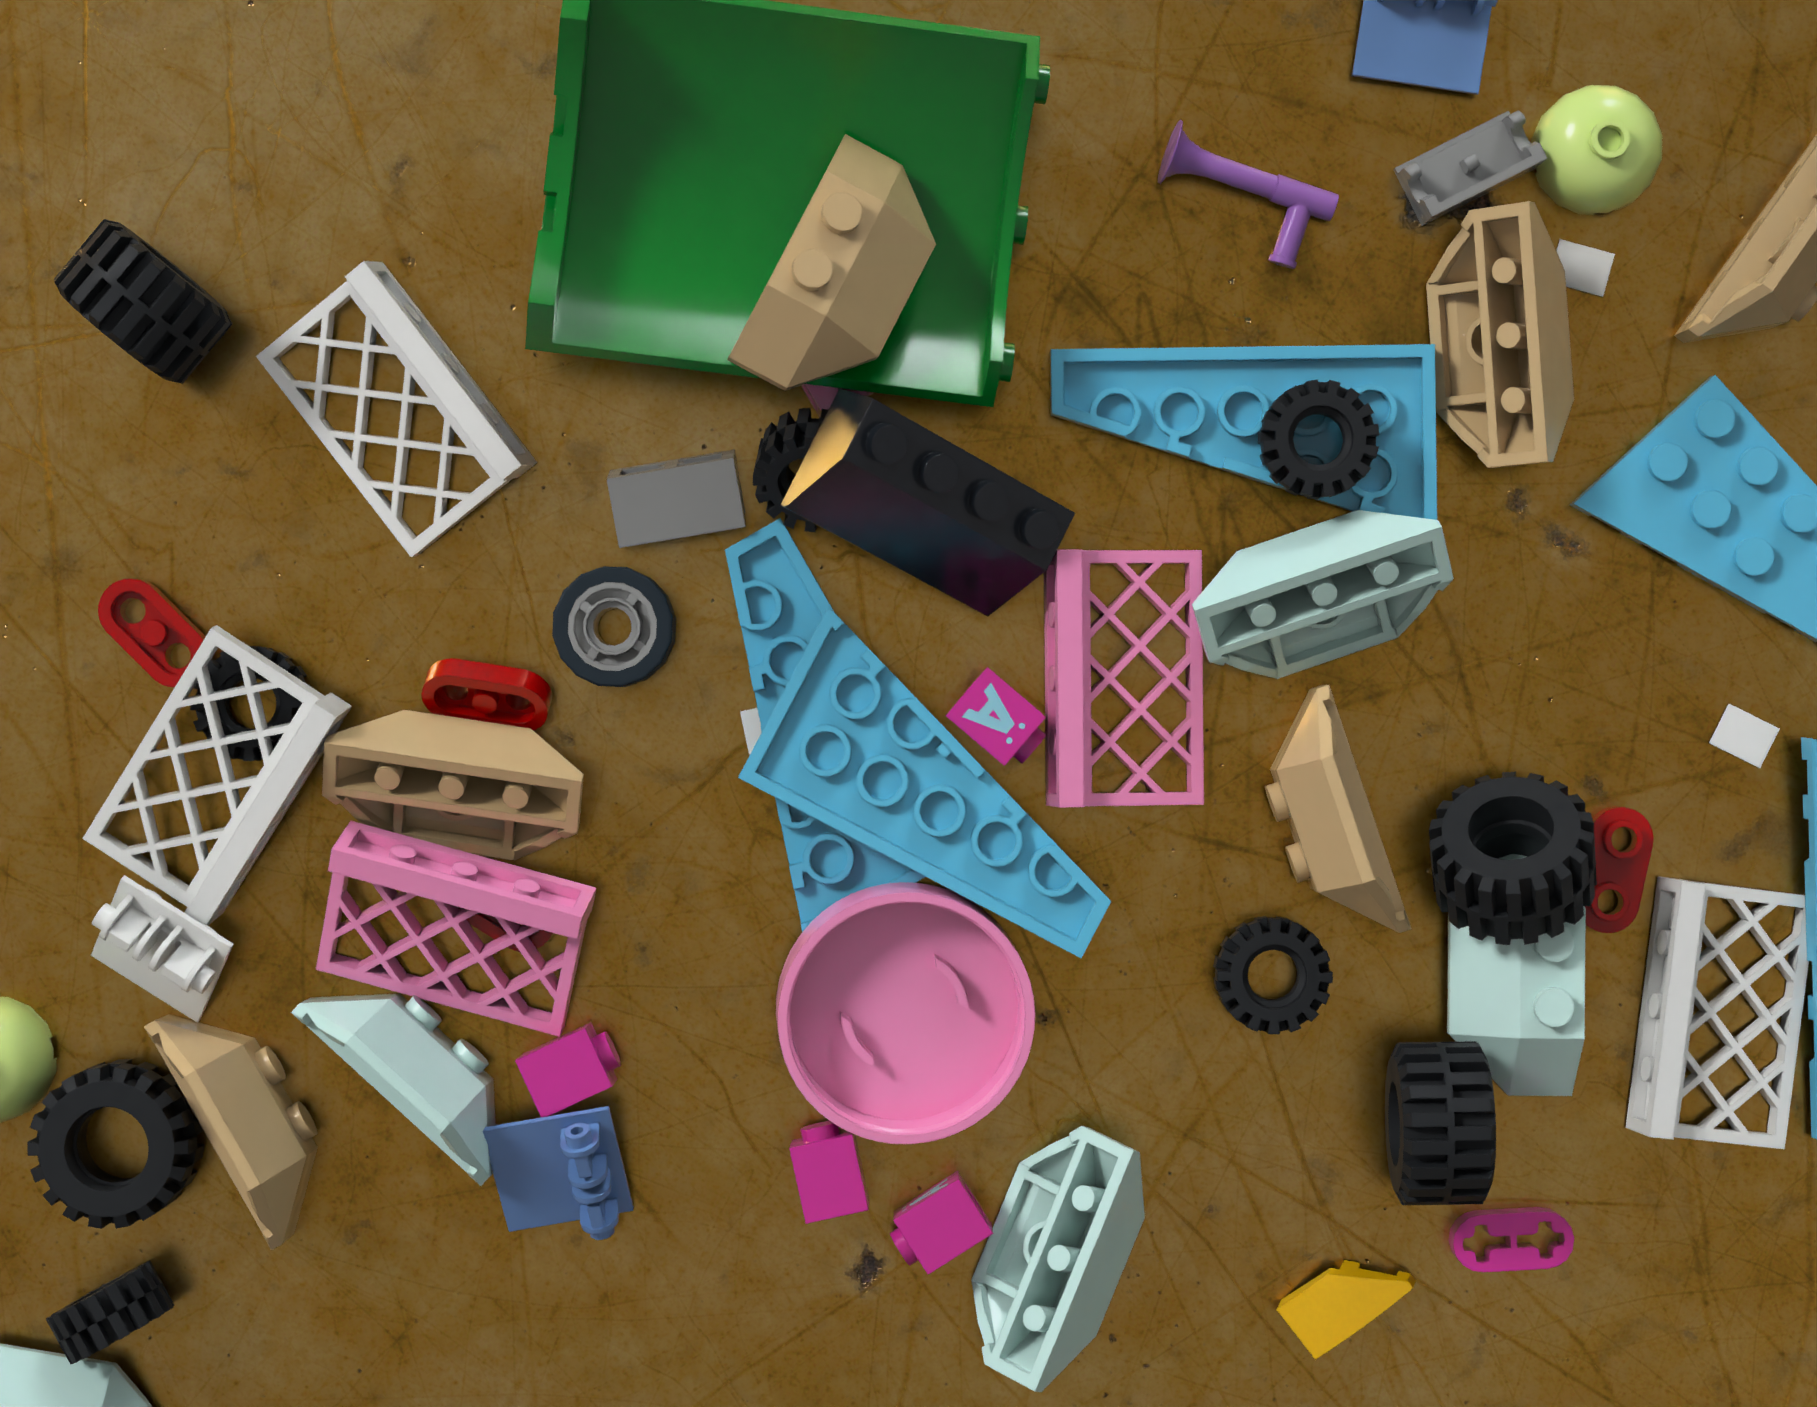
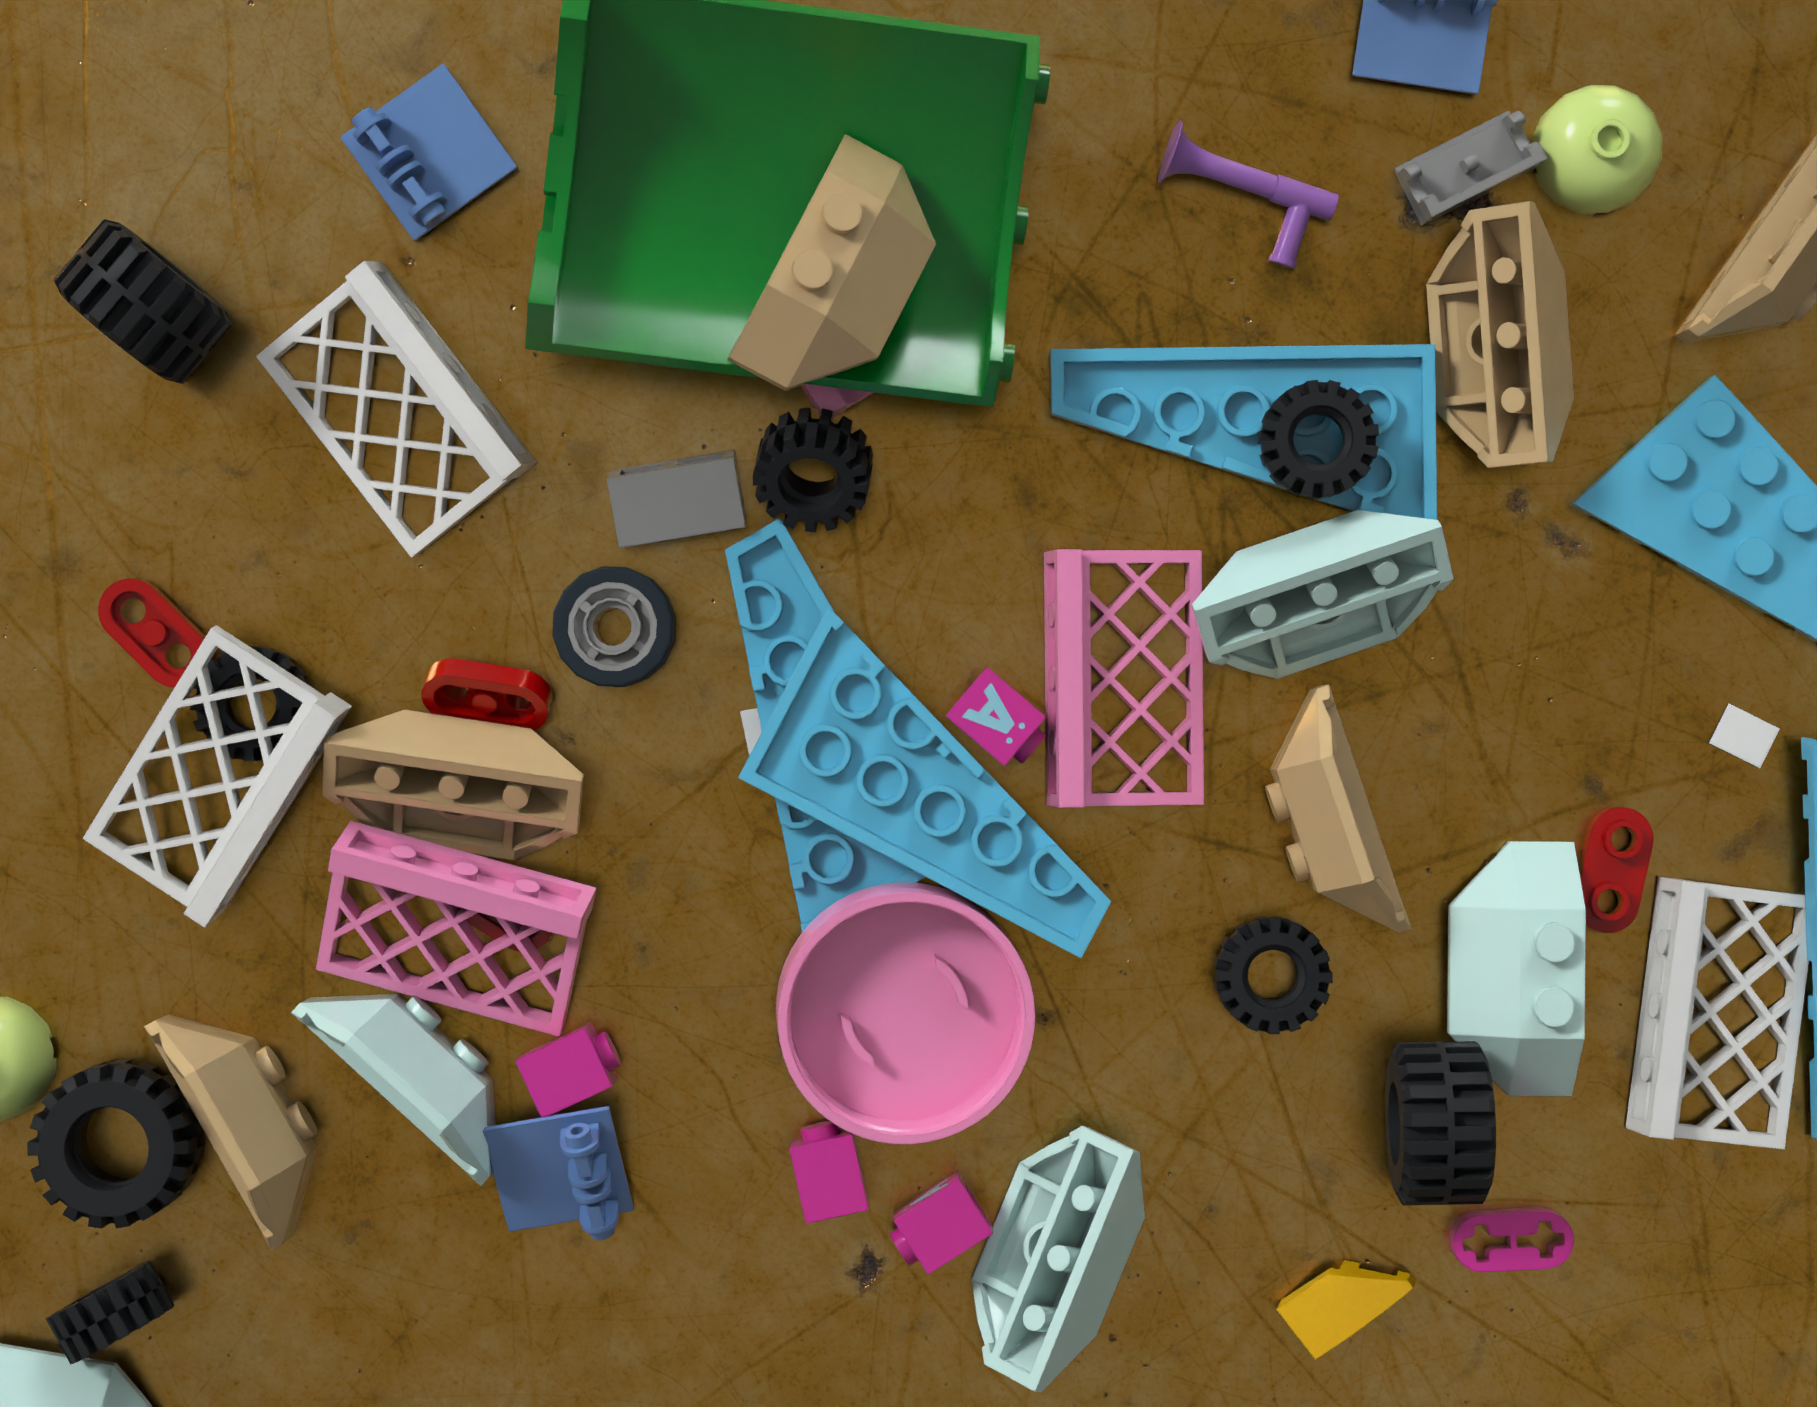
white hinge [91,875,233,1023] -> none
black slope [781,388,1075,616] -> none
black tyre [1429,772,1597,945] -> none
white sticker [1556,239,1615,297] -> none
none -> medium blue hinge [340,63,518,241]

